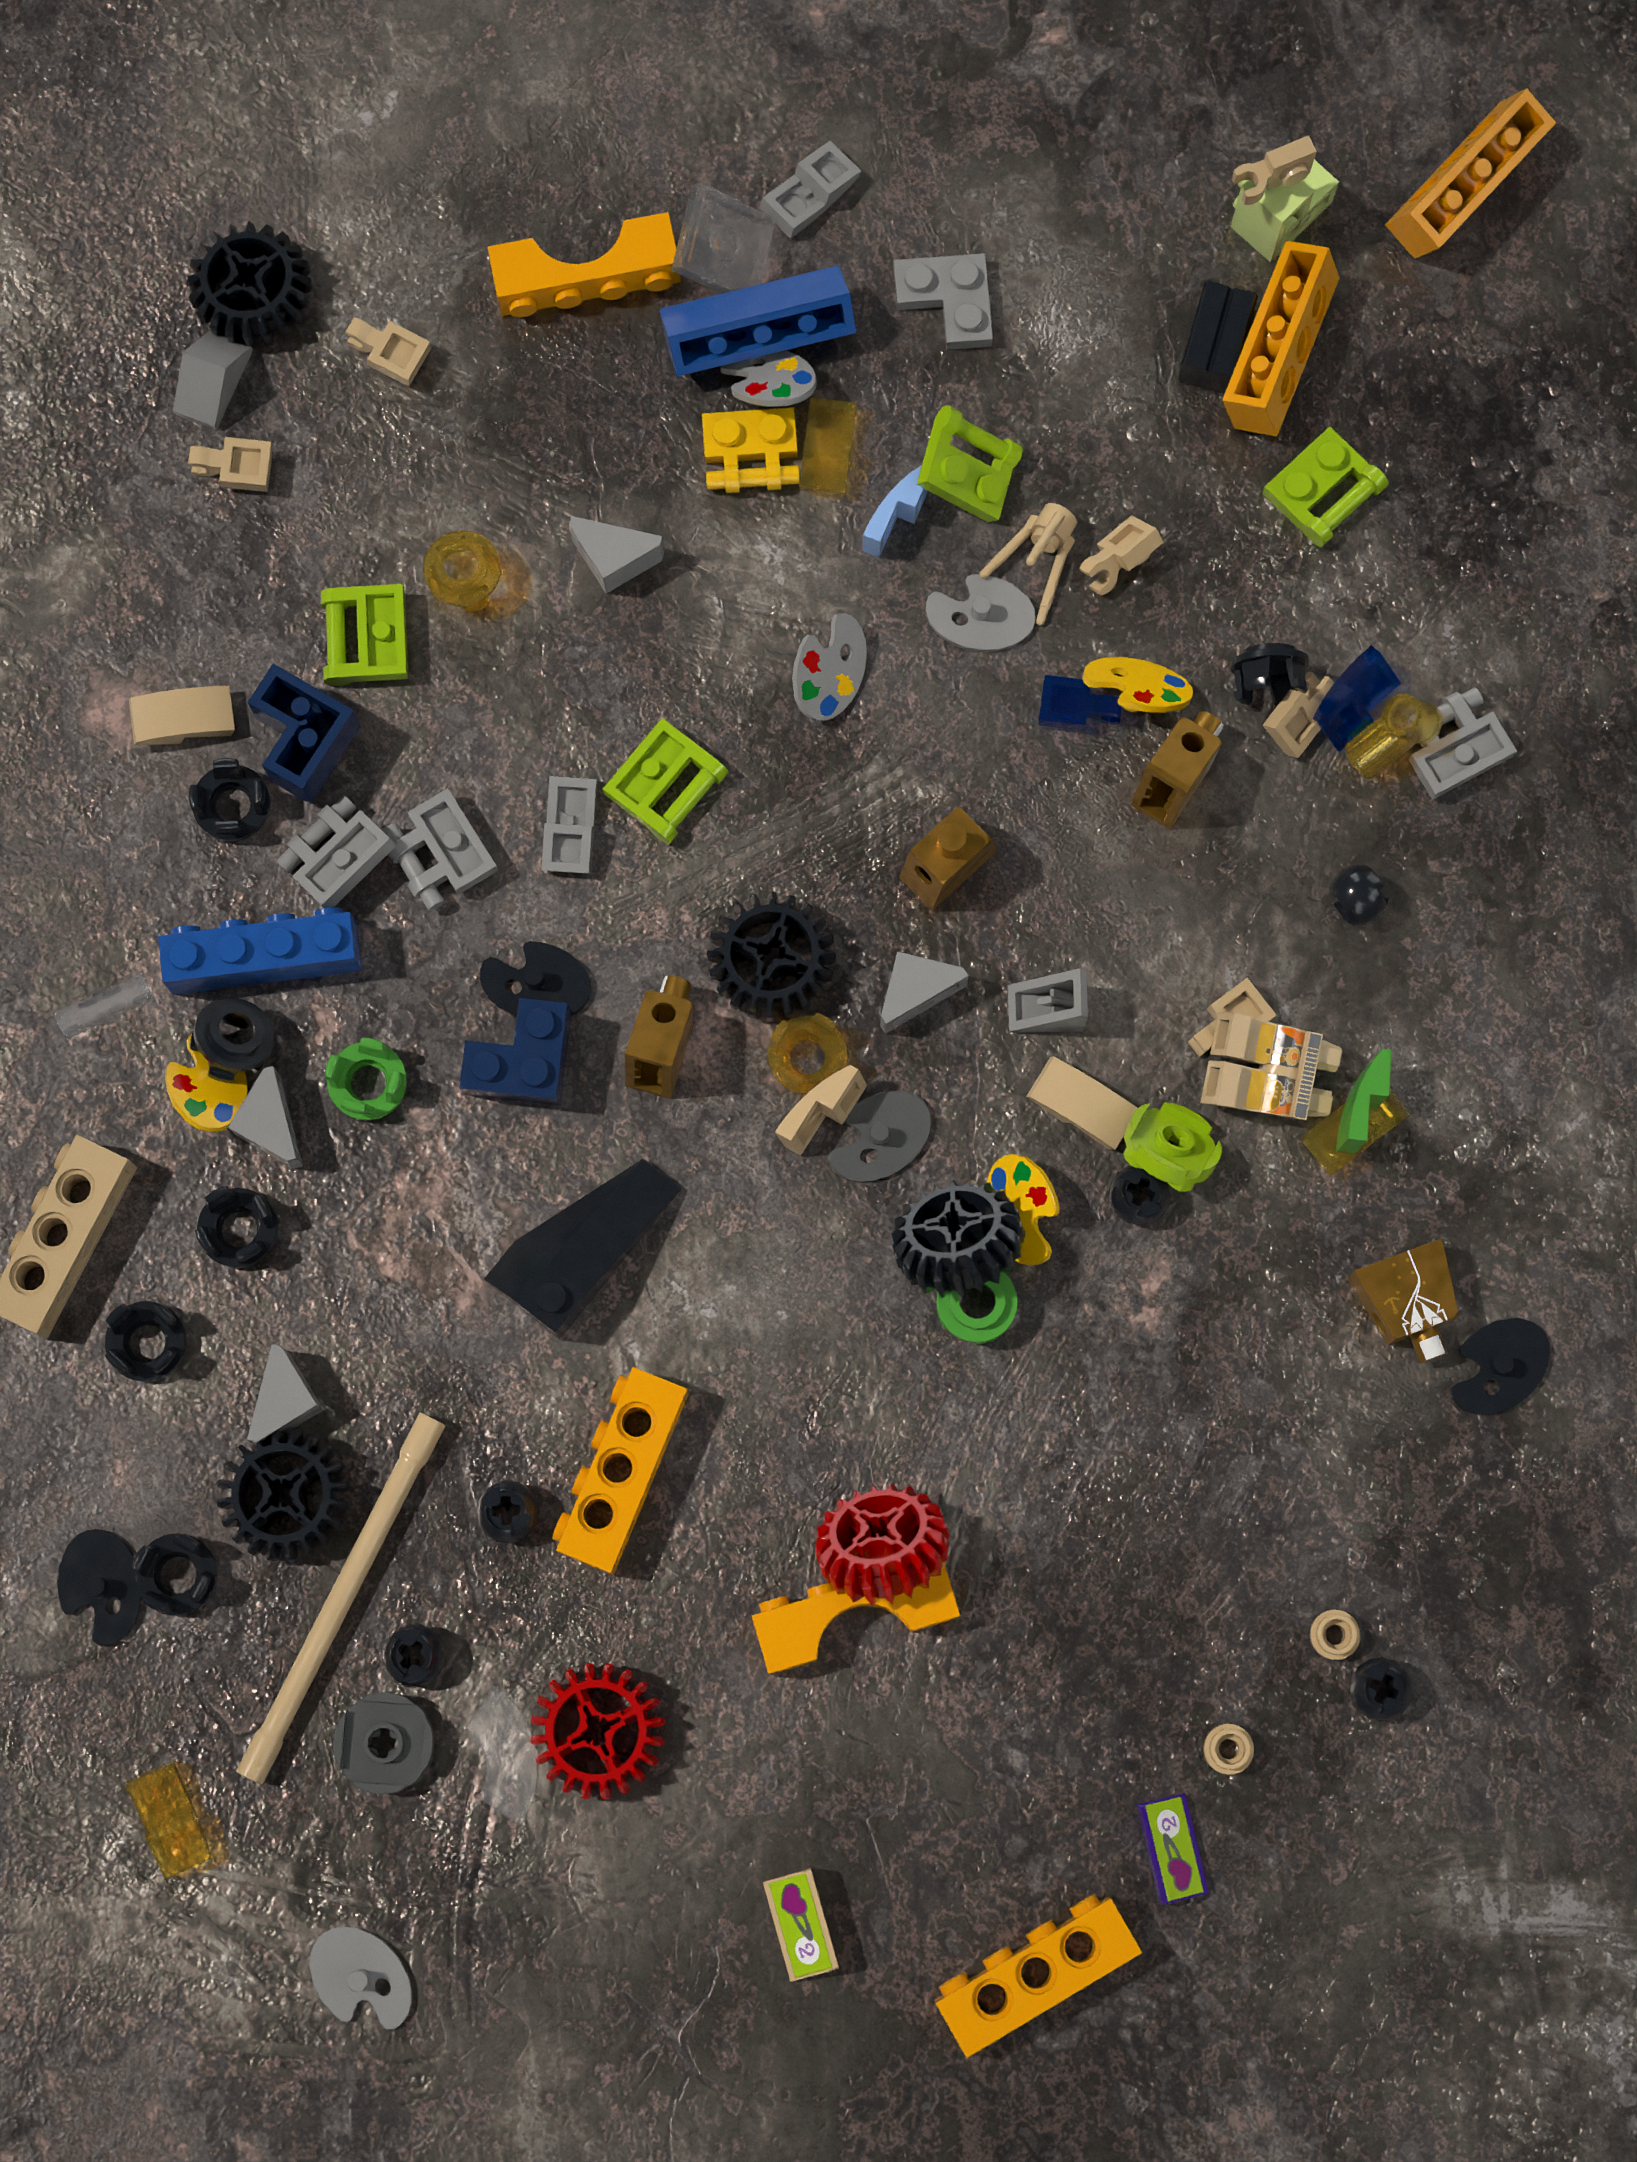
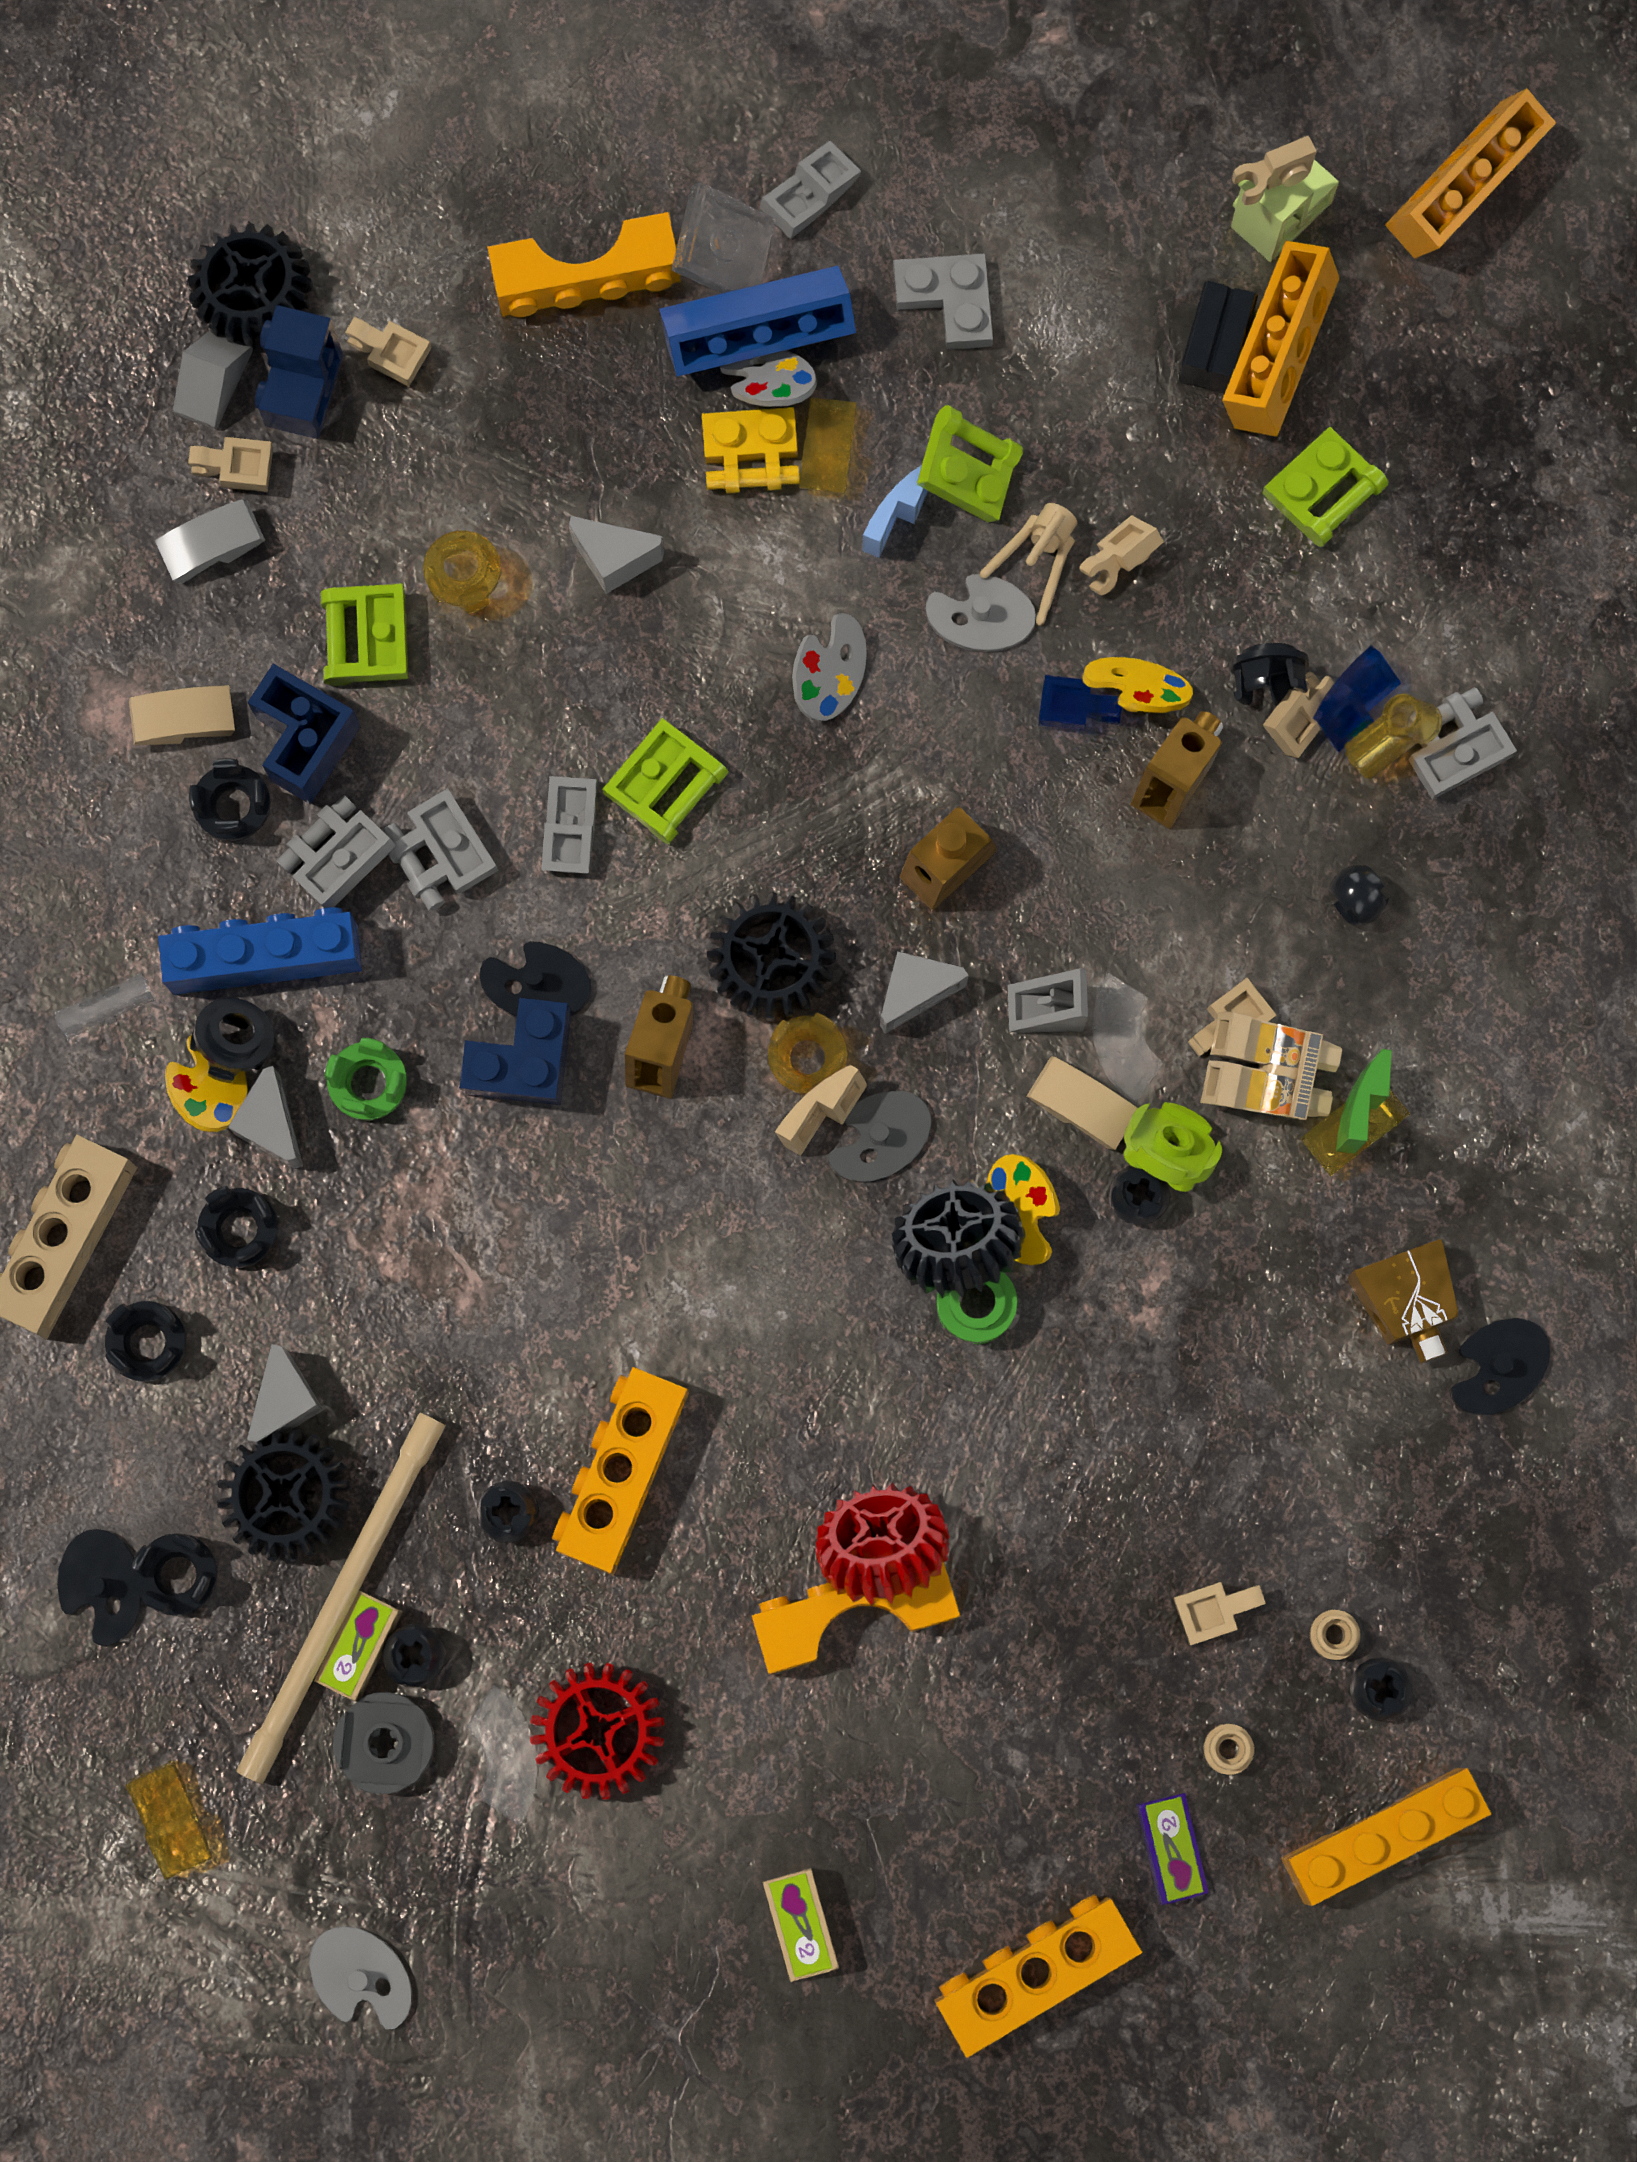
black wedge [484,1159,681,1340] -> none
none -> light grey slope [155,499,265,584]
none -> dark blue brick [255,305,344,439]
none -> slope [314,1591,403,1702]
none -> clear tile [1092,972,1163,1105]
none -> tan plate [1173,1582,1266,1646]
none -> light orange arch [1281,1768,1491,1906]

